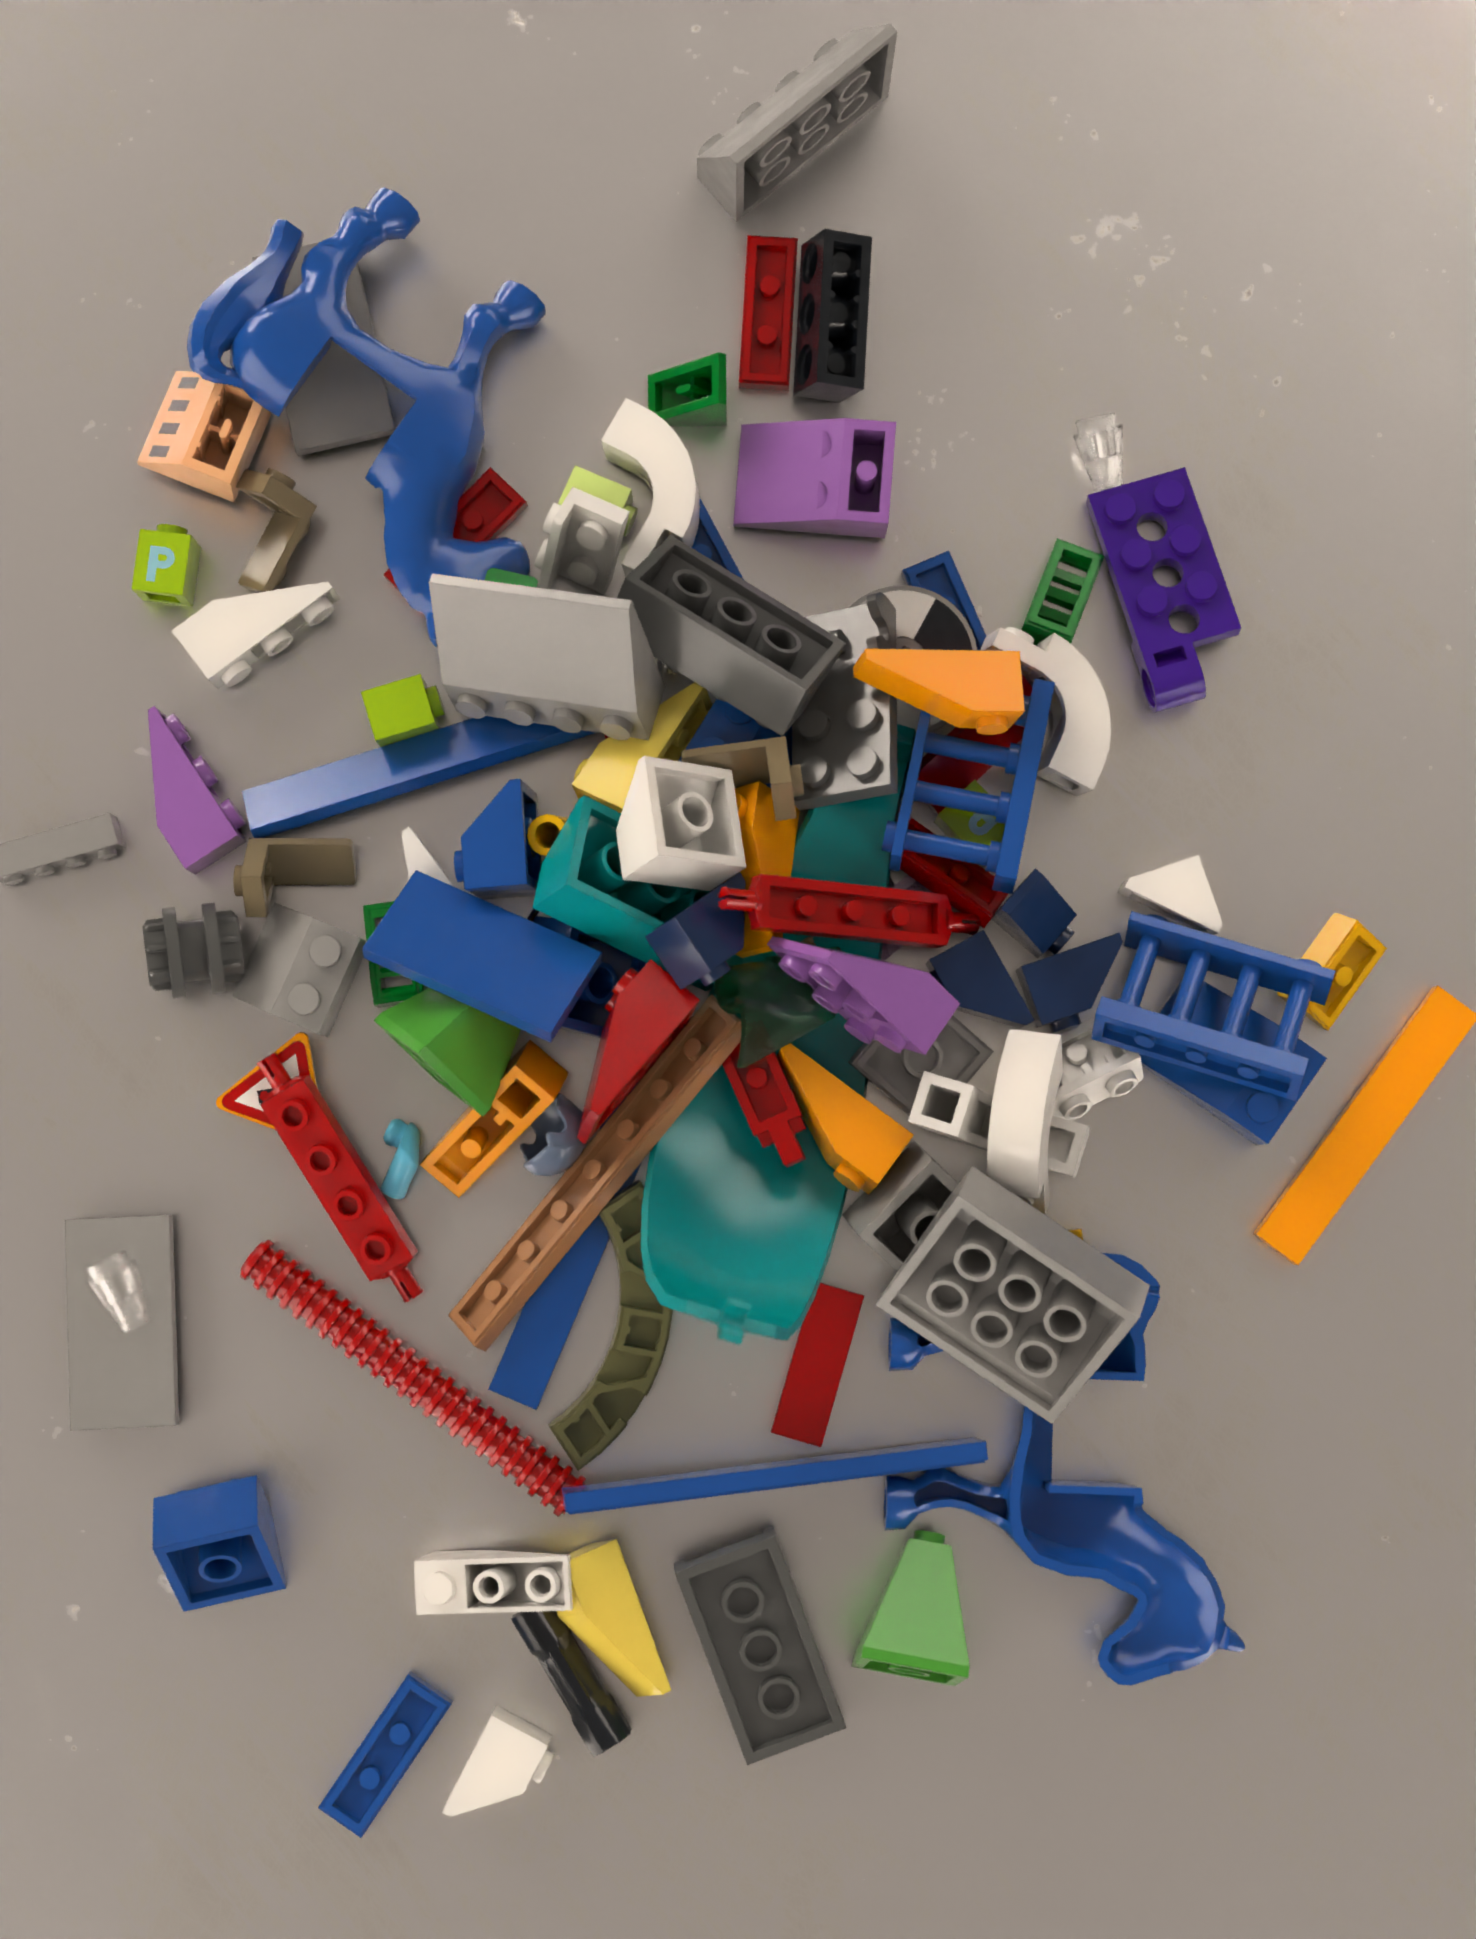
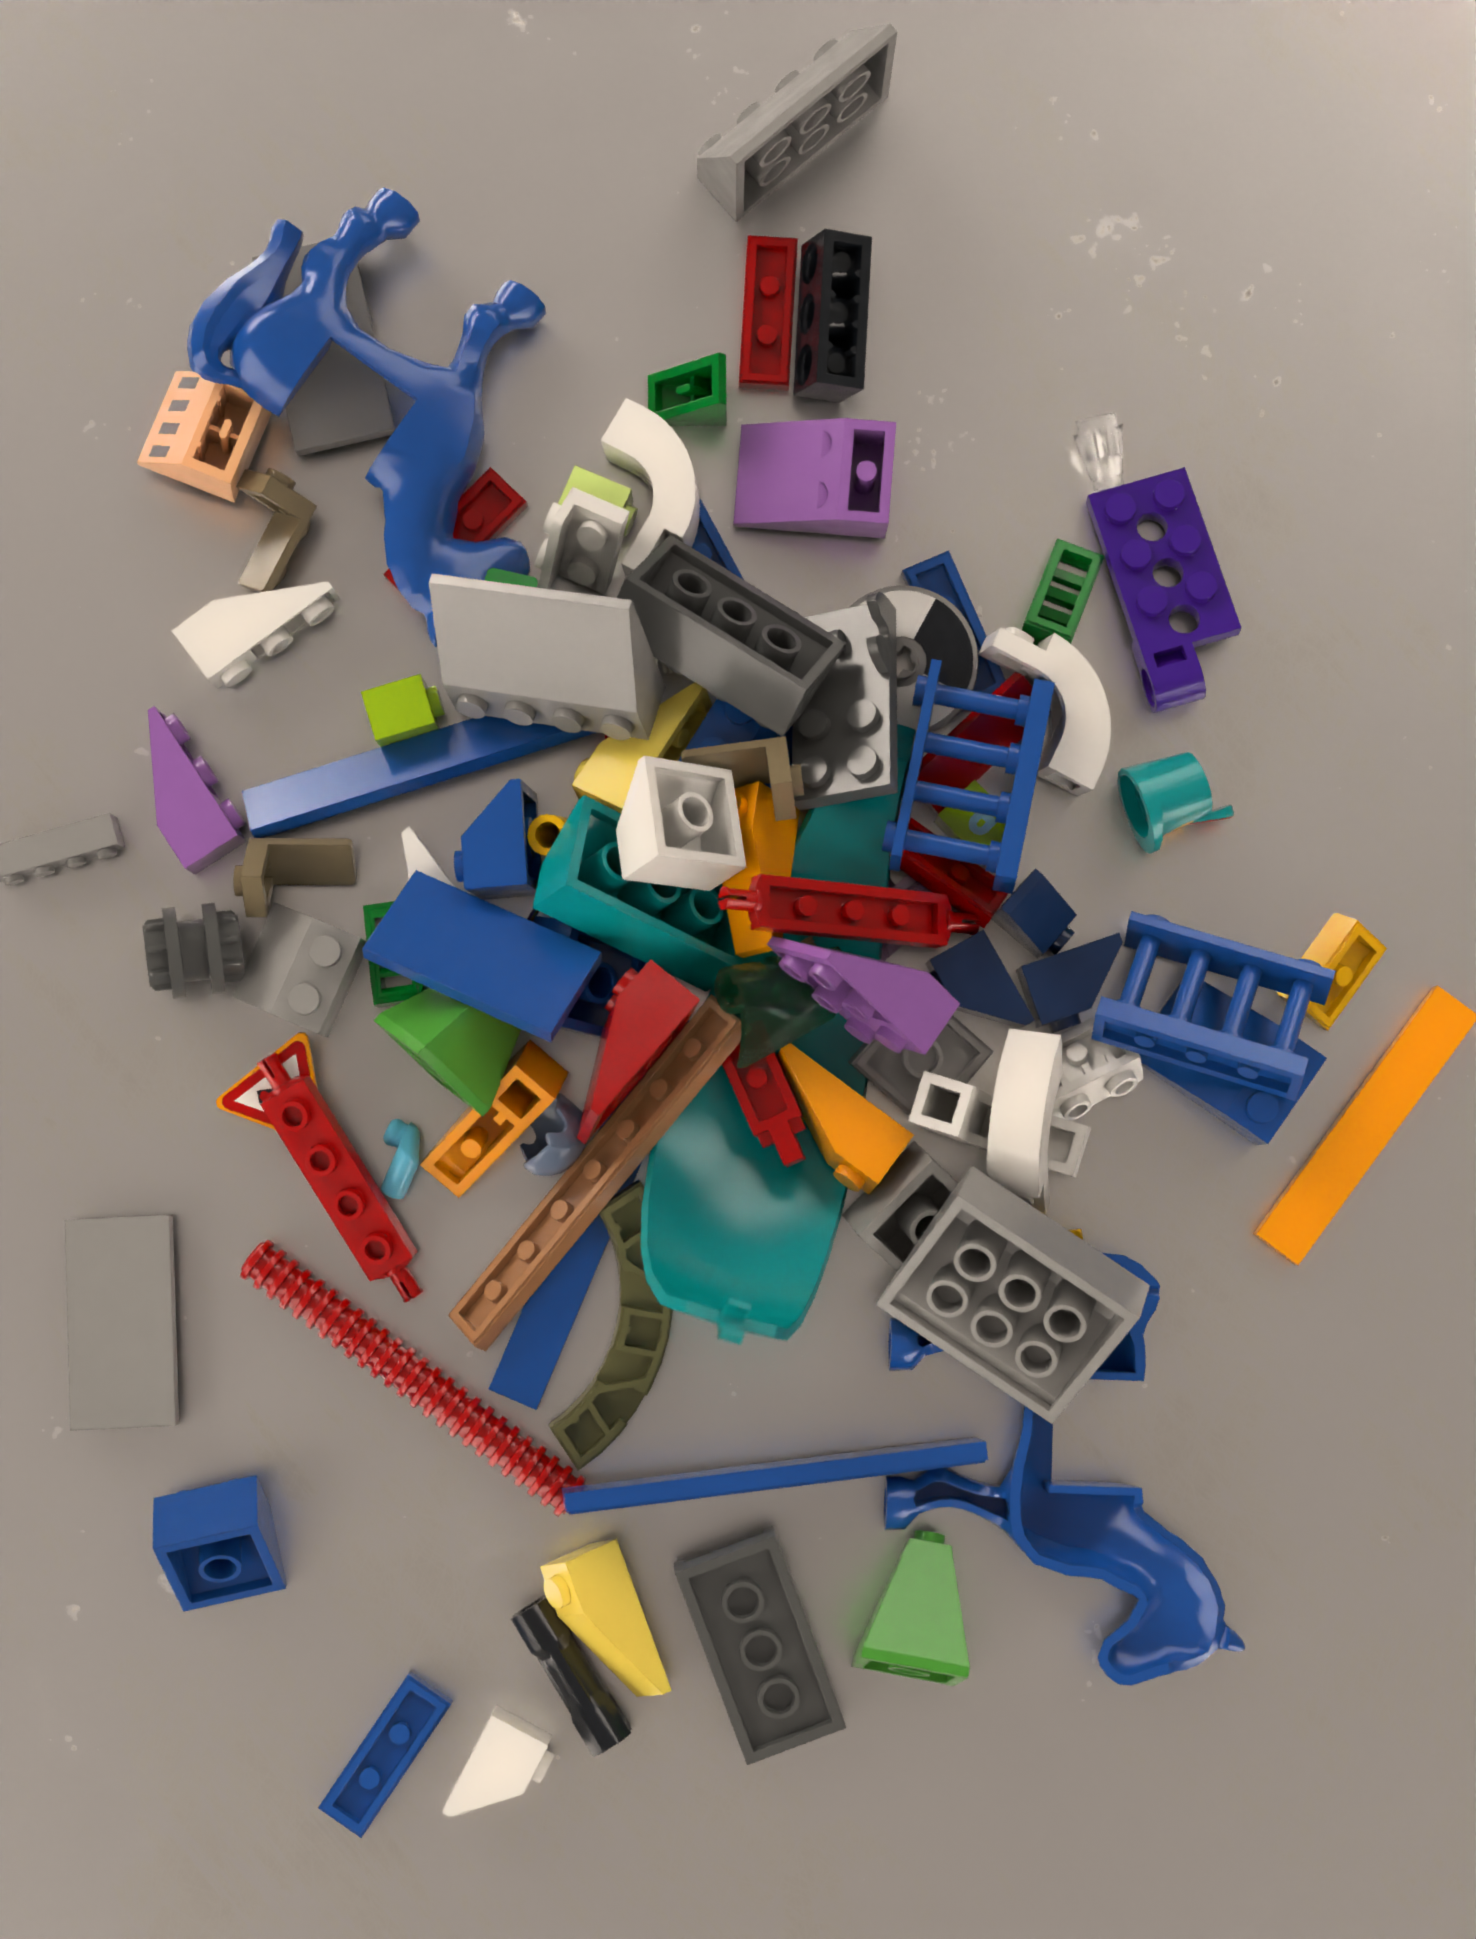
clear cone [86,1250,151,1333] -> none
lime brick [132,524,201,606] -> none
white slope [414,1550,573,1615] -> none
dark blue slope [645,872,746,990] -> none
red tile [771,1282,864,1447] -> none
light orange slope [853,649,1025,735] -> none
white slope [1117,855,1223,935] -> none
none -> teal hat [1117,752,1234,854]

